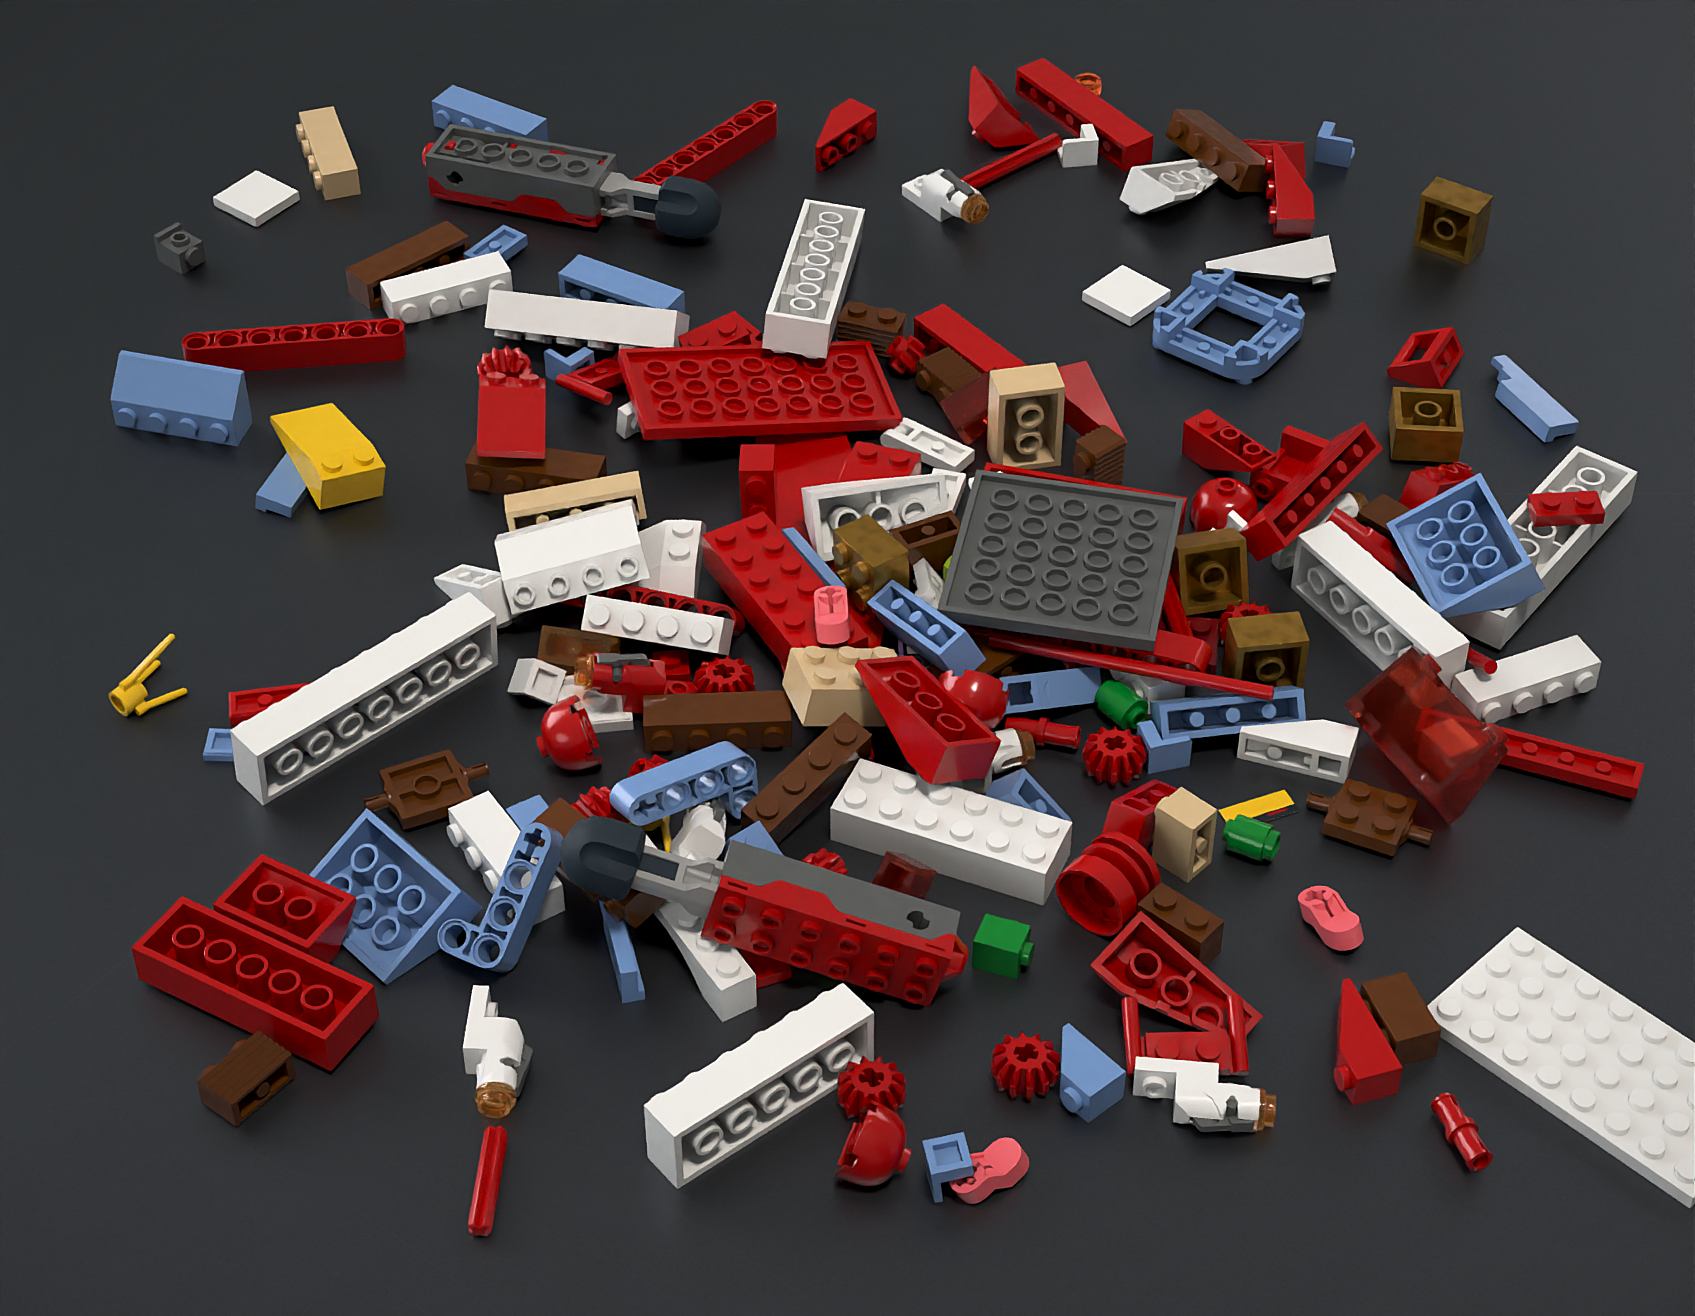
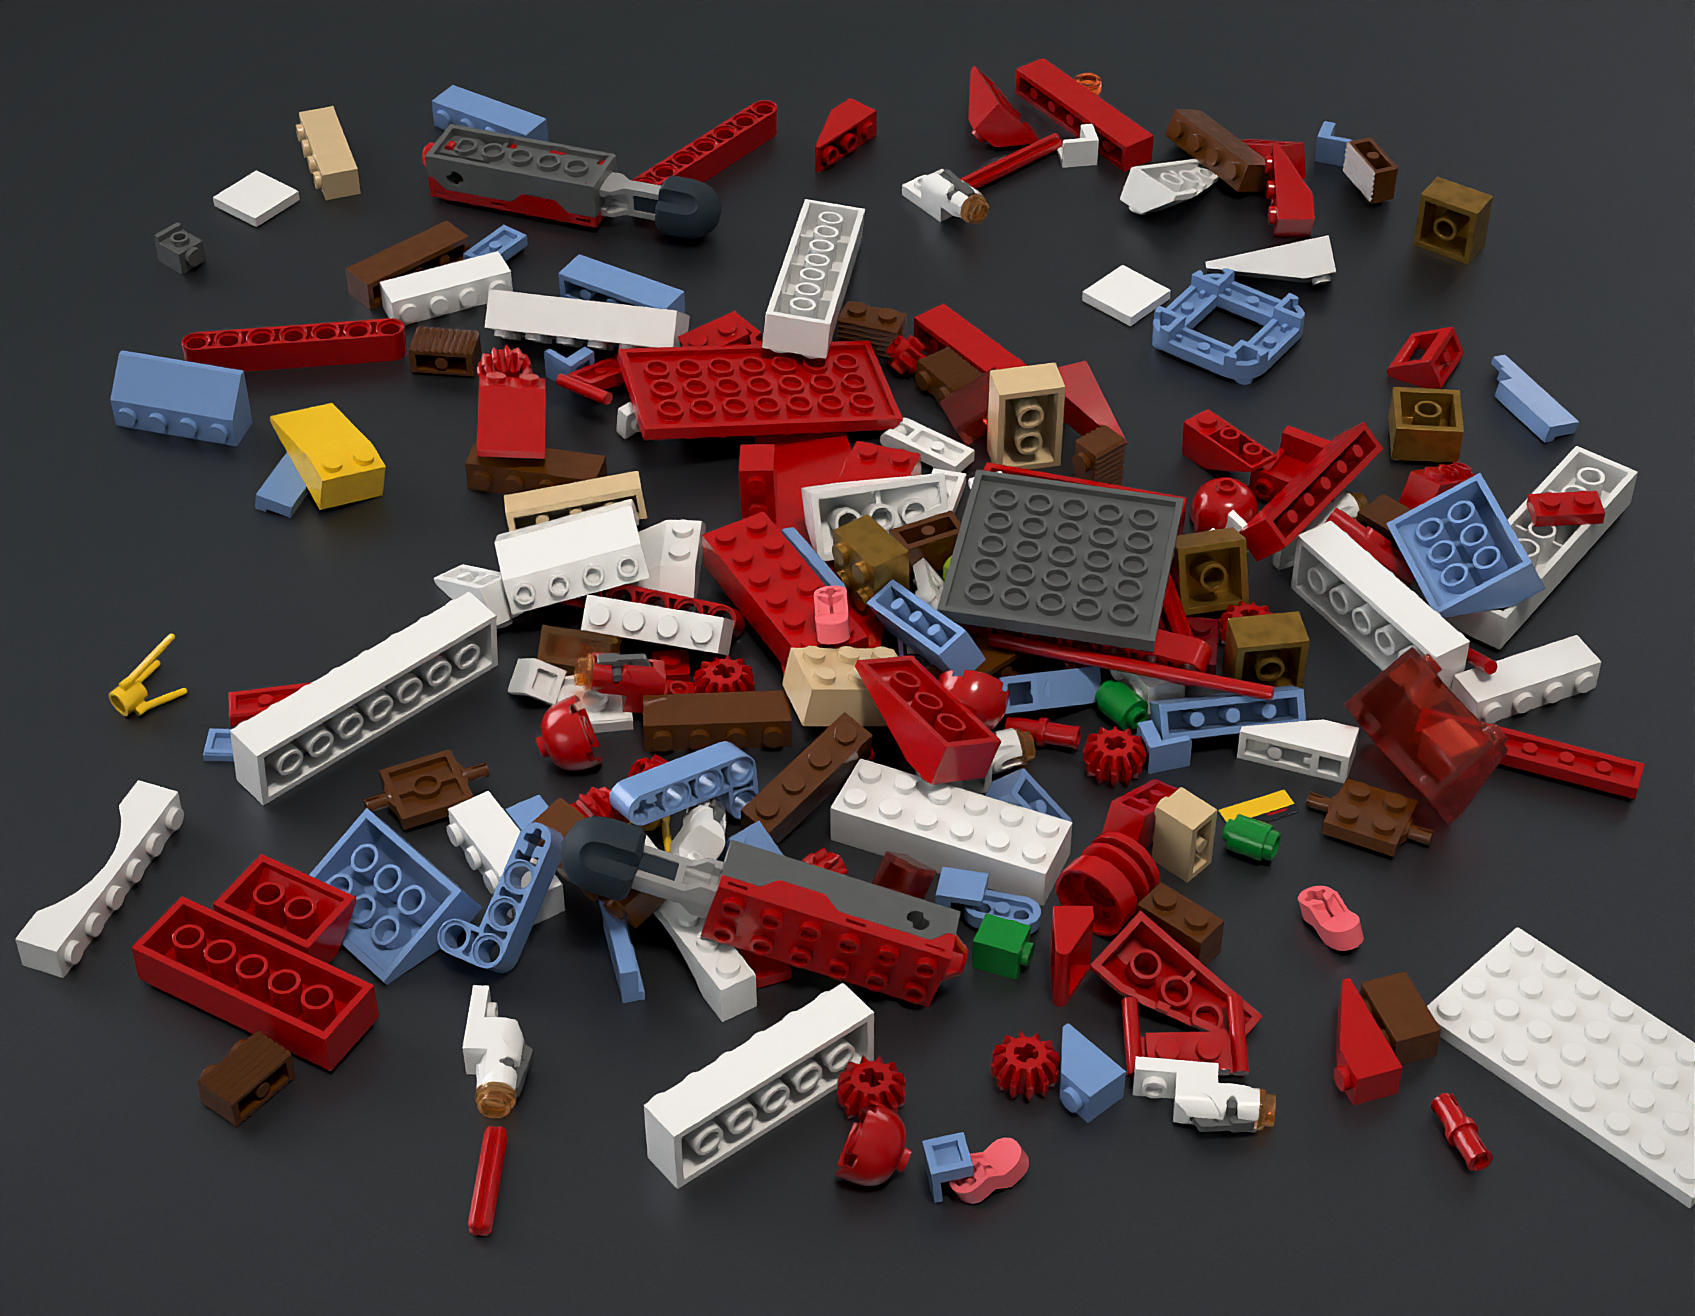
none -> white arch [15,780,184,978]
none -> reddish brown brick [408,326,482,377]
none -> medium blue panel [935,867,988,909]
none -> medium blue plate [964,889,1041,934]
none -> red tile [1049,906,1094,1007]
none -> reddish brown brick [1342,137,1399,204]

